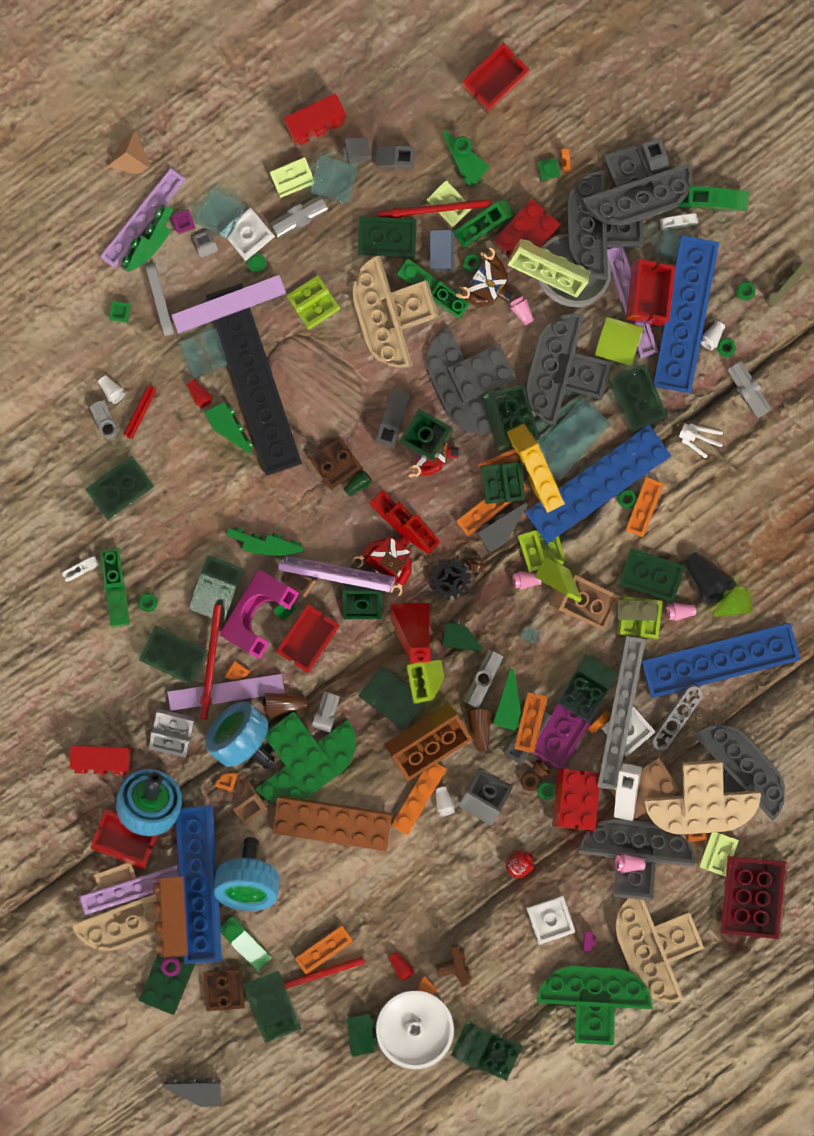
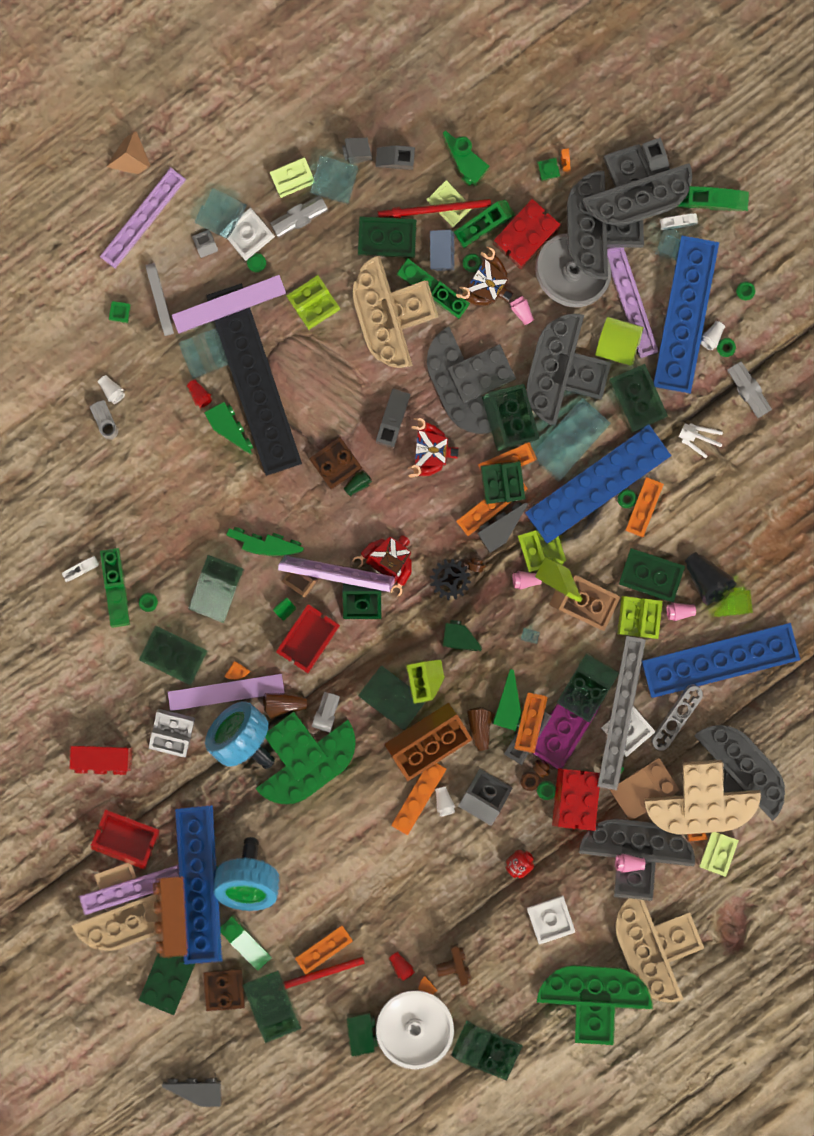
clear green brick [85,456,156,522] -> none
dark azure wheel [116,769,182,836] -> none
green slope [121,204,173,272] -> none
red axle [123,385,156,439] -> none
magenta plate [161,956,181,976] -> none
magenta plate [171,210,196,235] -> none
red bar [200,605,222,720] -> none
orange tile [214,772,238,792] -> none
dark pink arch [219,570,299,659] -> none
medium nougat slope [233,778,268,825] -> none
dark orange plate [272,795,392,851] -> none
red piece [284,93,347,146] -> none
red slope [369,490,440,554] -> none
red slope [391,603,430,663] -> none
dark green slope [399,408,453,464] -> none
red piece [462,42,530,113] -> none
light grey piece [464,649,504,708] -> none
yellow arch [507,424,564,513] -> none
yellowish green slope [508,239,590,298] -> none
magenta plate [582,930,596,951] -> none
orange tile [588,710,611,733] -> none
white slope [614,763,642,821] -> none
olive plate [618,600,657,621] -> none
red piece [626,259,676,326] -> none
dark red slope [721,856,788,940] -> none
olive plate [767,261,810,306] -> none

